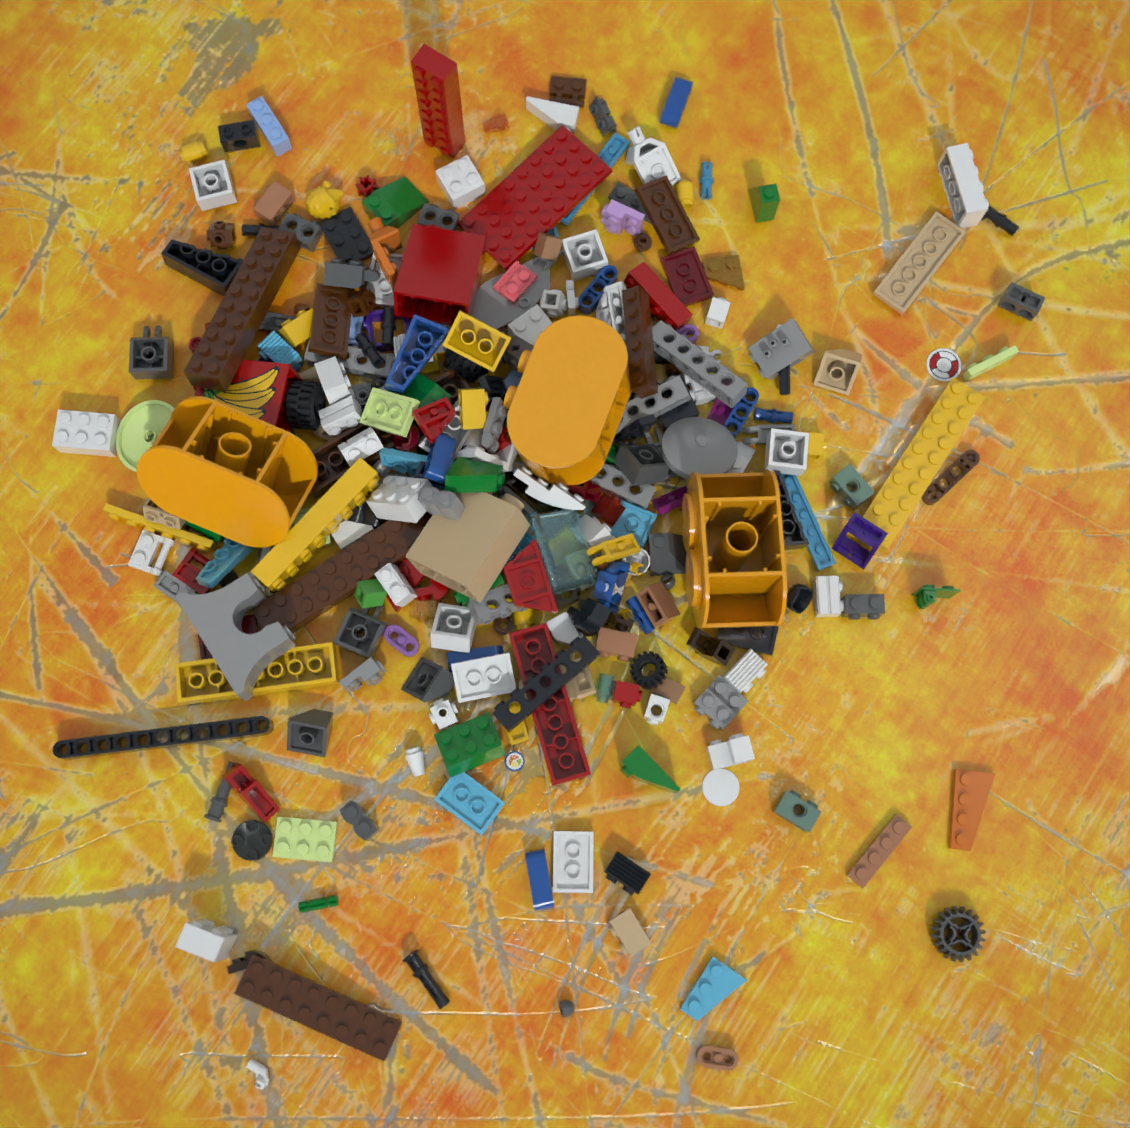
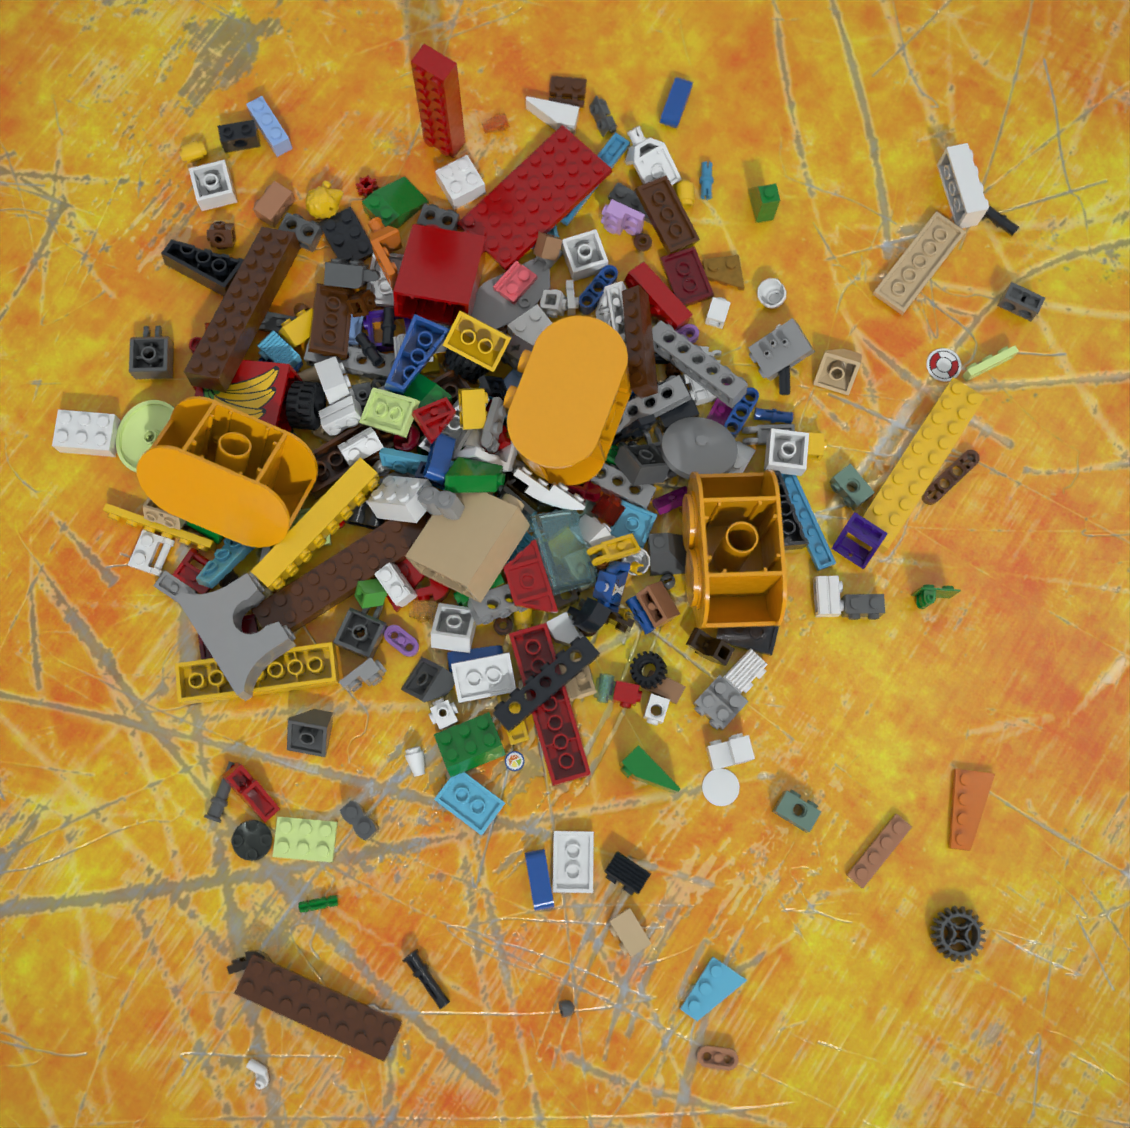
black beam [53,716,274,760] -> none
white brick [176,918,237,962] -> none
black pin [242,223,280,236] -> none
white slope [331,520,374,550] -> none
nougat brick [596,627,638,662] -> none
black hair [786,584,813,614] -> none
none -> white hair [757,278,786,309]

